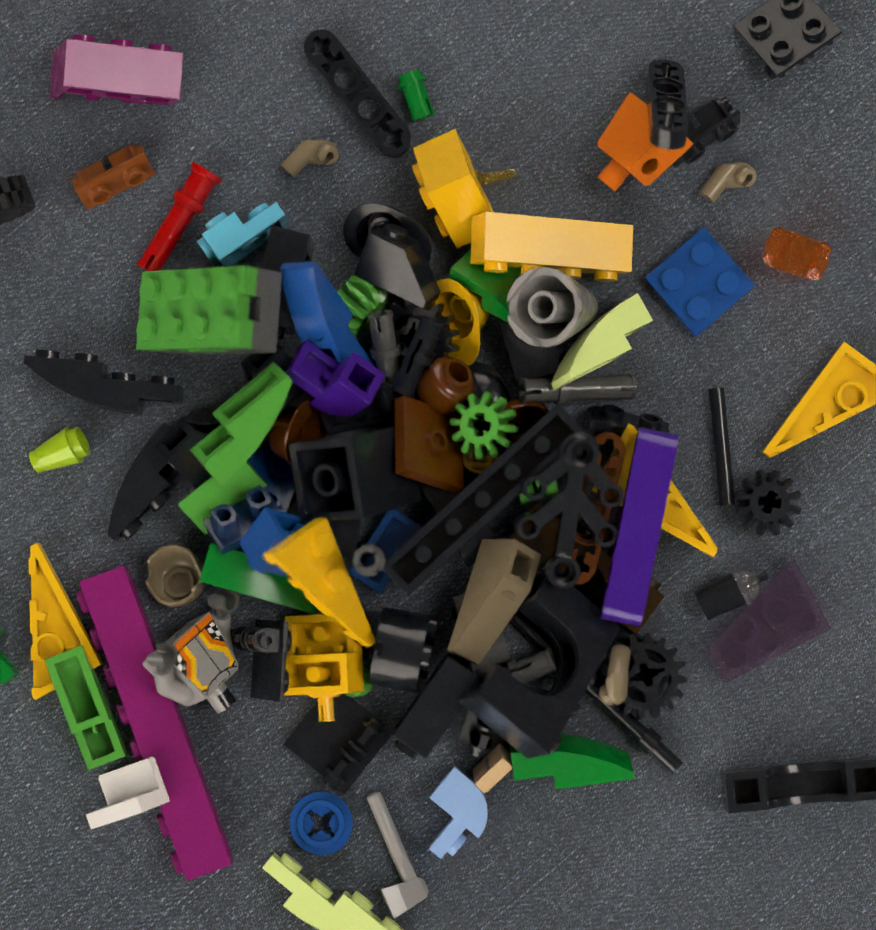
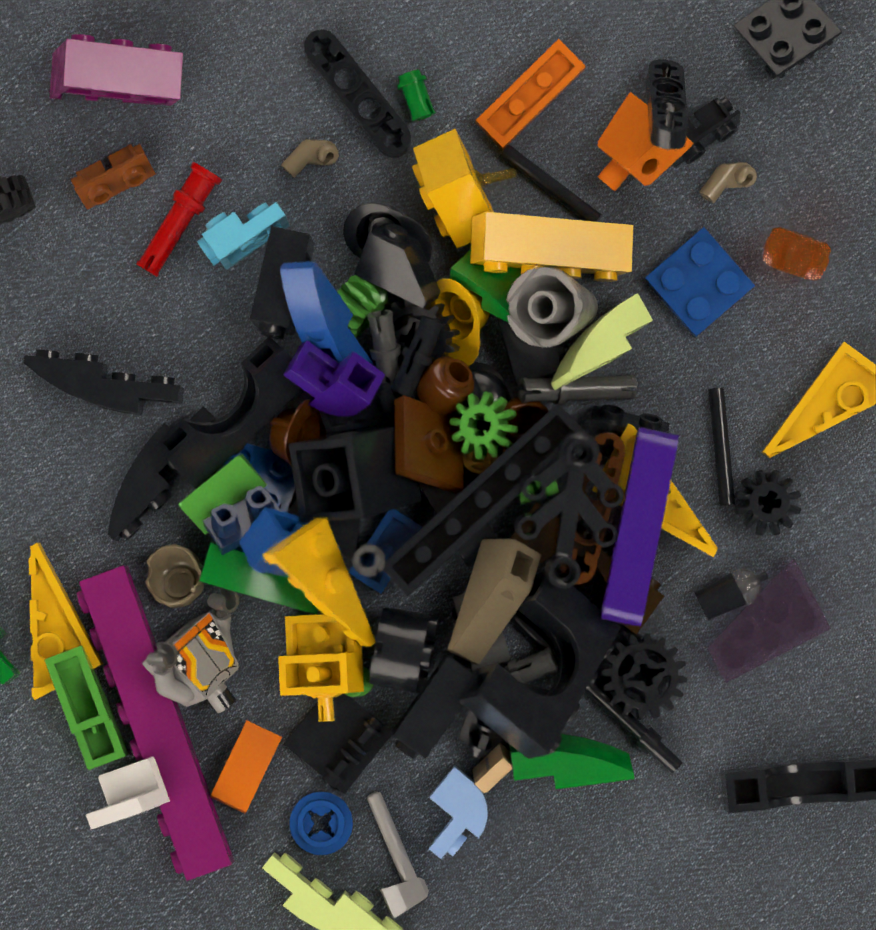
lime cone [29,426,90,473] -> none
bright green piece [136,266,282,355] -> none
bright green slope [190,362,292,486] -> none
black hinge [231,619,292,702] -> none
dark tan arm [599,645,631,706] -> none
none -> orange slope [210,720,282,814]
none -> orange plate [475,39,586,150]
none -> black bar [499,144,602,222]

